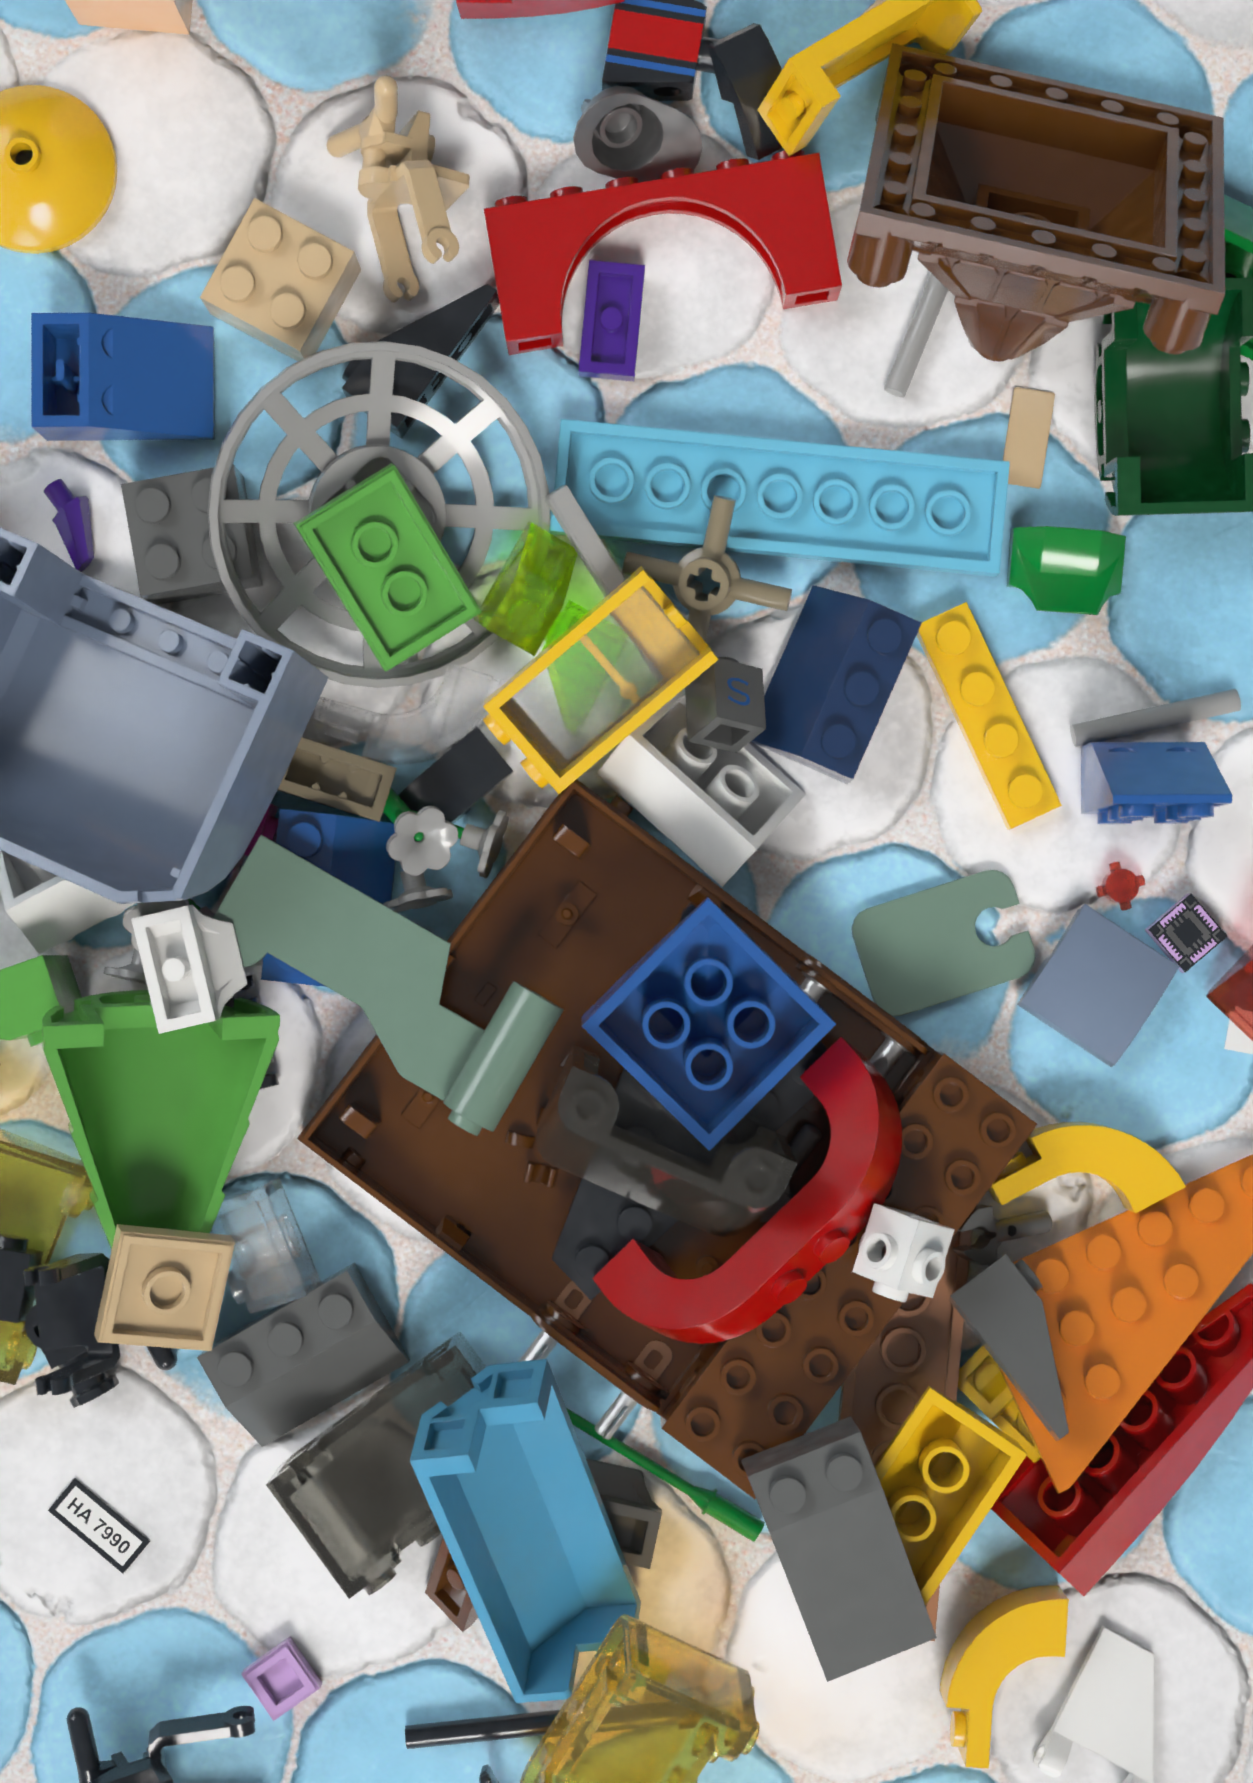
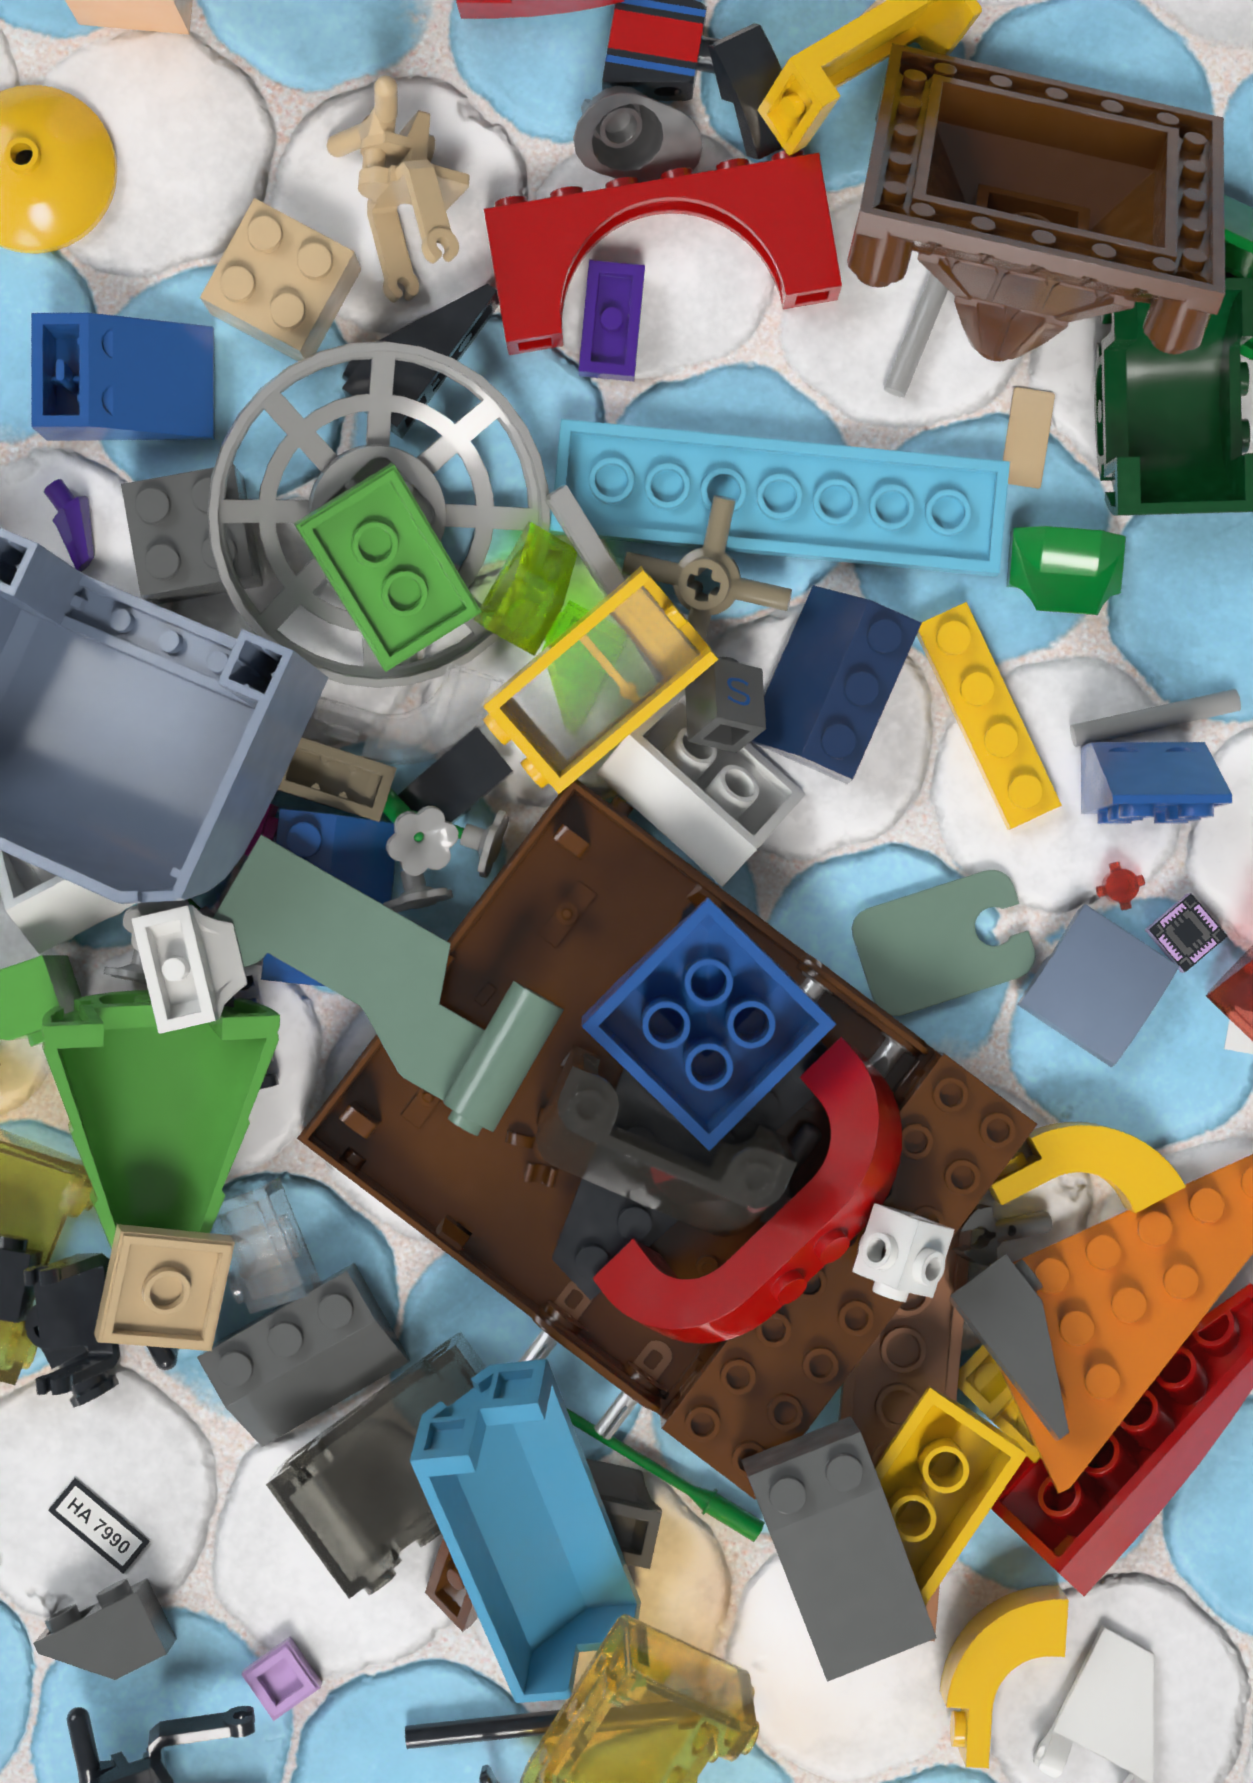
none -> dark grey slope [33,1578,177,1680]

